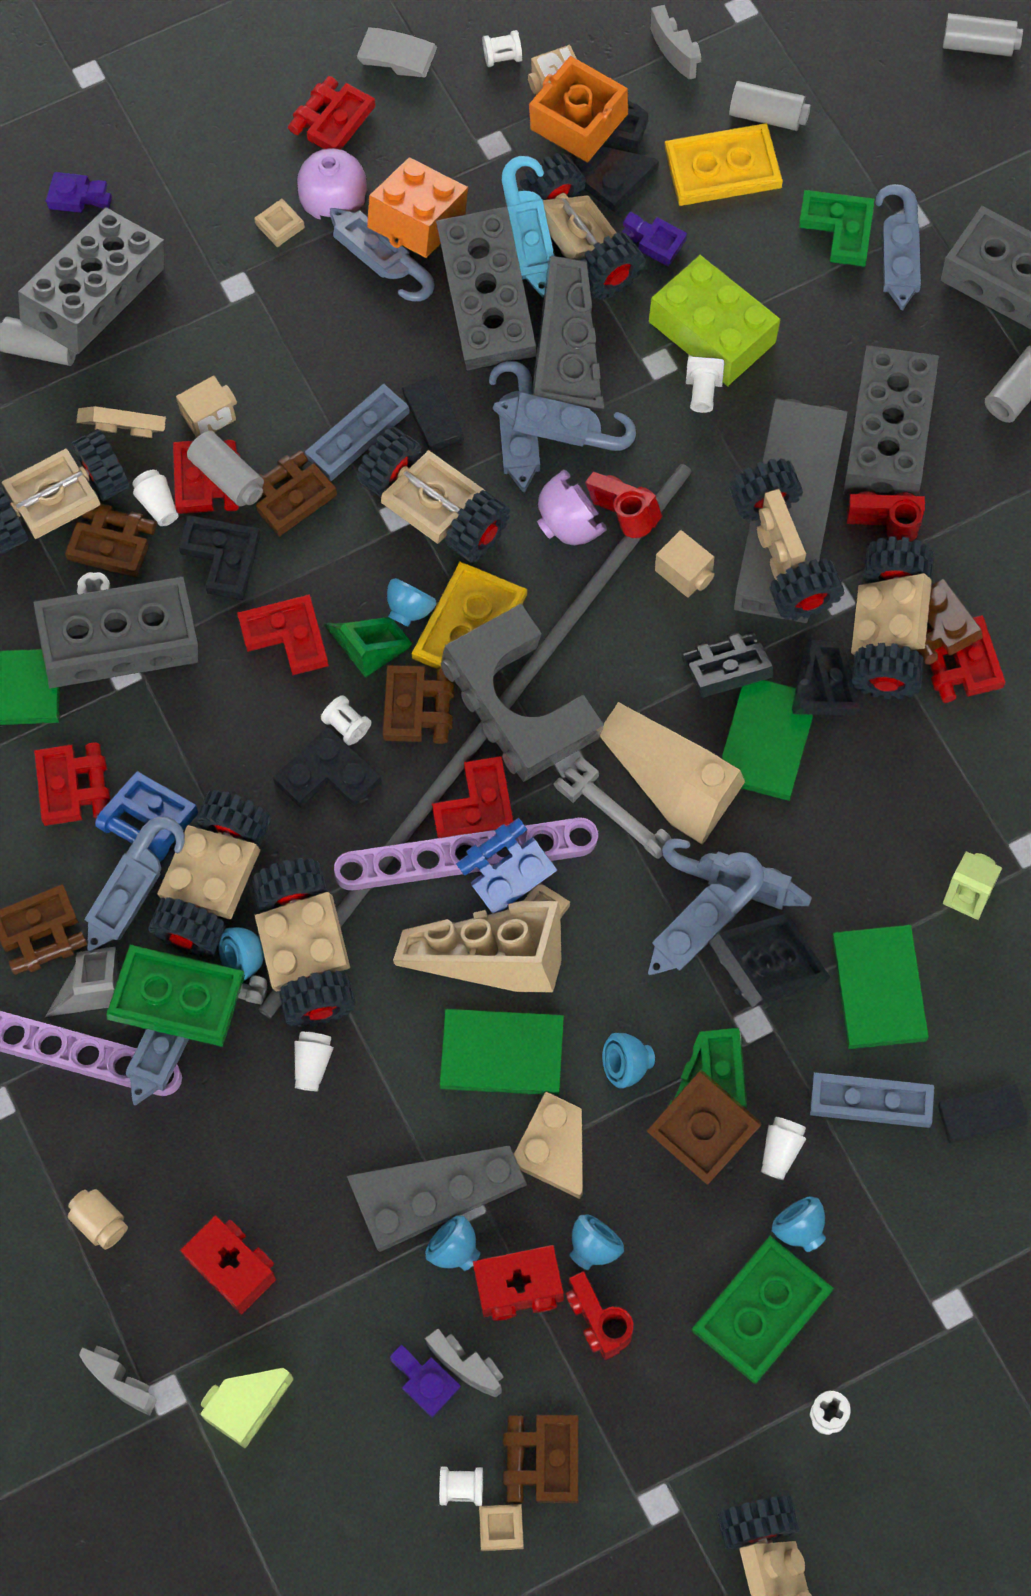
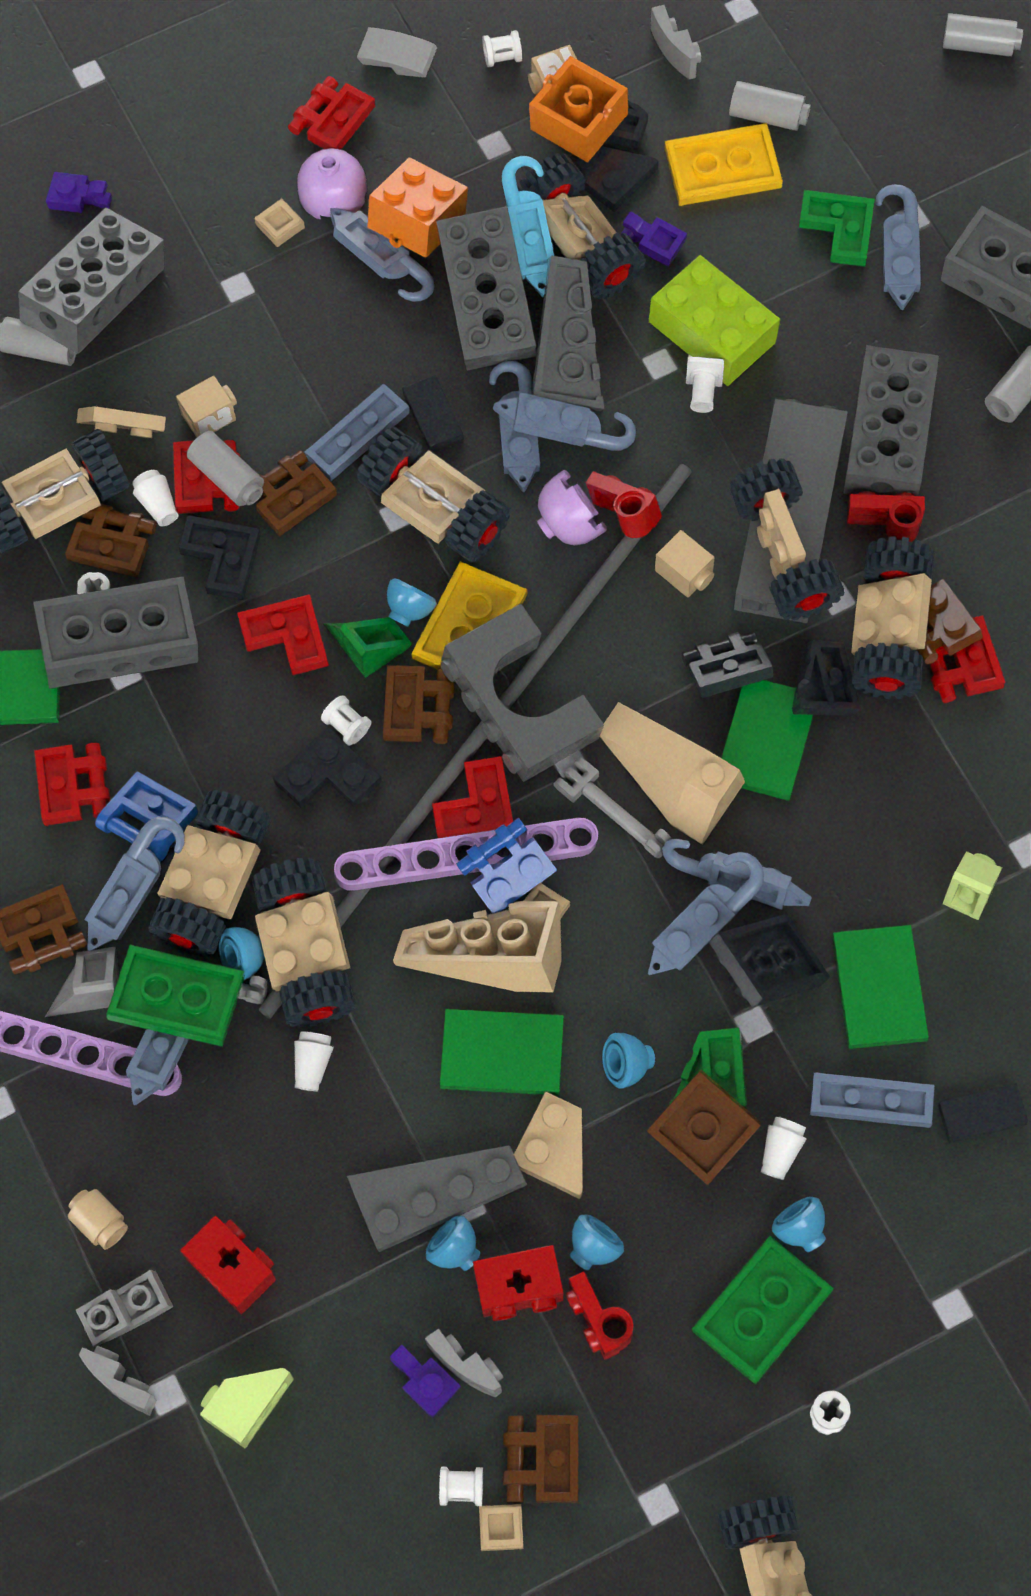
none -> light grey slope [76,1270,173,1347]

